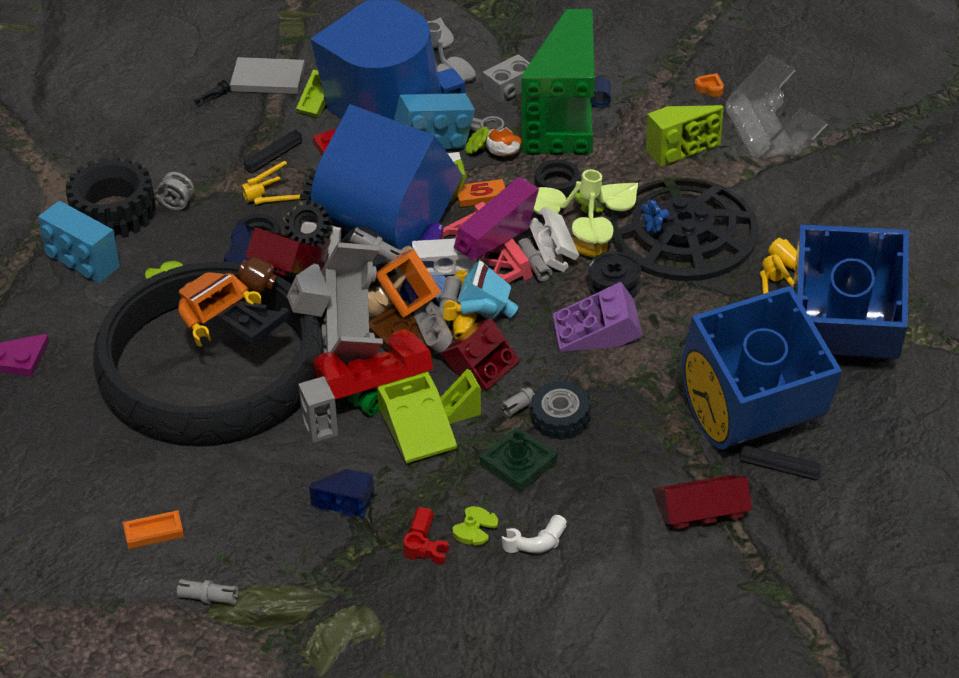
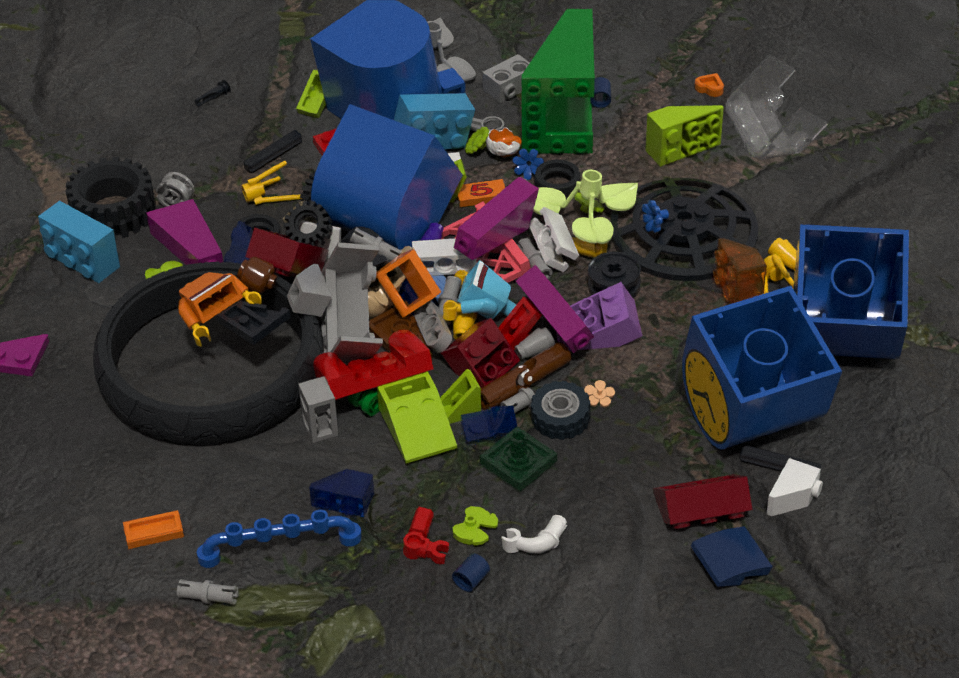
light grey tile [230,57,305,94] -> none
none -> magenta slope [146,199,223,265]
none -> blue bar [197,510,362,568]
none -> dark blue beam [452,553,490,592]
none -> clear blue slope [460,406,519,443]
none -> reddish brown piece [481,342,571,412]
none -> red slope [498,297,542,350]
none -> blue plant [513,149,544,180]
none -> light grey cone [514,327,555,360]
none -> magenta slope [516,265,594,353]
none -> light nougat plant [584,380,615,407]
none -> dark blue slope [691,526,773,587]
none -> clear orange slope [713,238,767,304]
none -> white slope [767,458,823,516]

